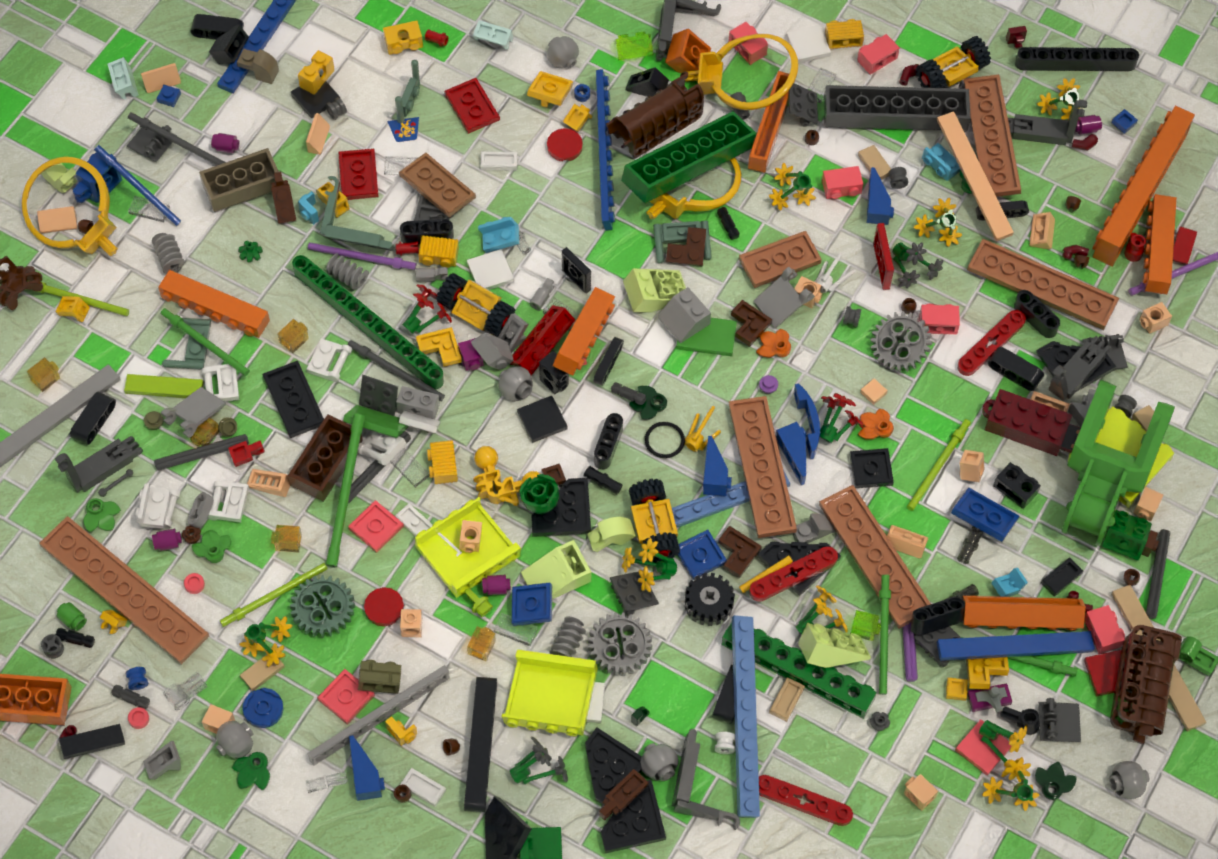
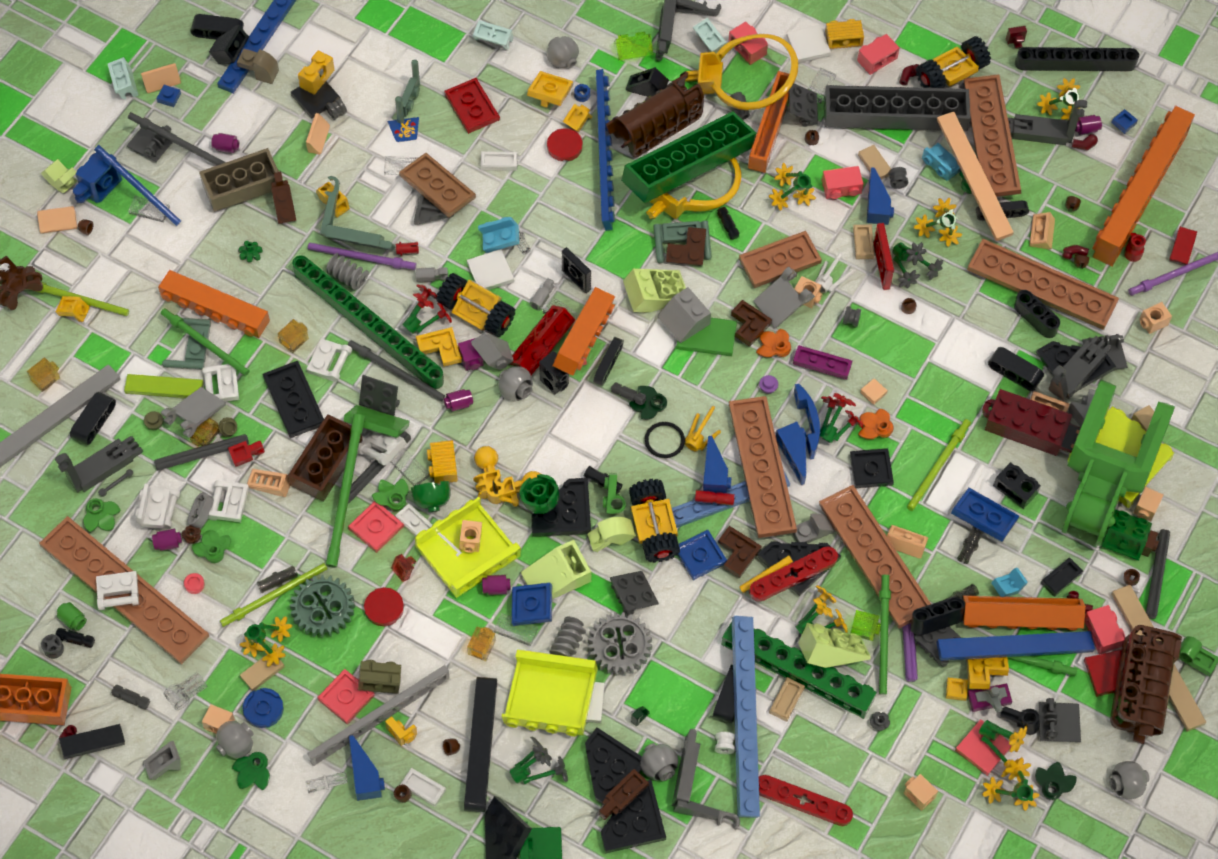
yellow brick [22,157,118,256] -> none
yellow tile [100,610,128,634] -> none
blue wheel [125,667,149,690] -> none
coral tile [128,707,149,729] -> none
light grey piece [151,233,185,274] -> none
clear yellow brick [271,525,302,552] -> none
medium azure bracket [298,191,319,225] -> none
red tile [338,148,379,200] -> none
yellow brick [383,21,423,55] -> none
light grey brick [396,386,440,419] -> none
white tile [399,411,440,433] -> none
black beam [400,219,454,244] -> none
light nougat brick [400,609,423,637] -> none
yellow brick [418,235,459,268] -> none
red pin [425,29,449,46] -> none
lime piece [464,587,493,617] -> none
light grey slope [498,313,529,353] -> none
black tile [517,396,568,443] -> none
reddish brown plate [541,463,566,486] -> none
black beam [594,413,623,470] -> none
plant [622,538,677,592] -> none
orange slope [665,29,711,73] -> none
black wheel [684,573,735,626] -> none
light grey gear [871,311,932,372] -> none
coral brick [919,303,960,335] -> none
red piece [957,310,1026,376] -> none
light nougat brick [960,450,985,482] -> none
dark grey wheel [1115,395,1137,418] -> none
orange brick [1142,194,1177,295] -> none
none -> white plate [96,571,139,610]
none -> clear smoke pin [257,565,298,593]
none -> bright green plate [372,479,409,511]
none -> clear red tile [391,554,416,582]
none -> green cylinder [411,481,451,513]
none -> magenta brick [444,389,473,412]
none -> bright green plate [603,473,626,514]
none -> light aqua hinge [693,18,727,53]
none -> red piece [695,490,735,506]
none -> magenta plate [793,345,853,380]
none -> tan tile [853,224,875,259]

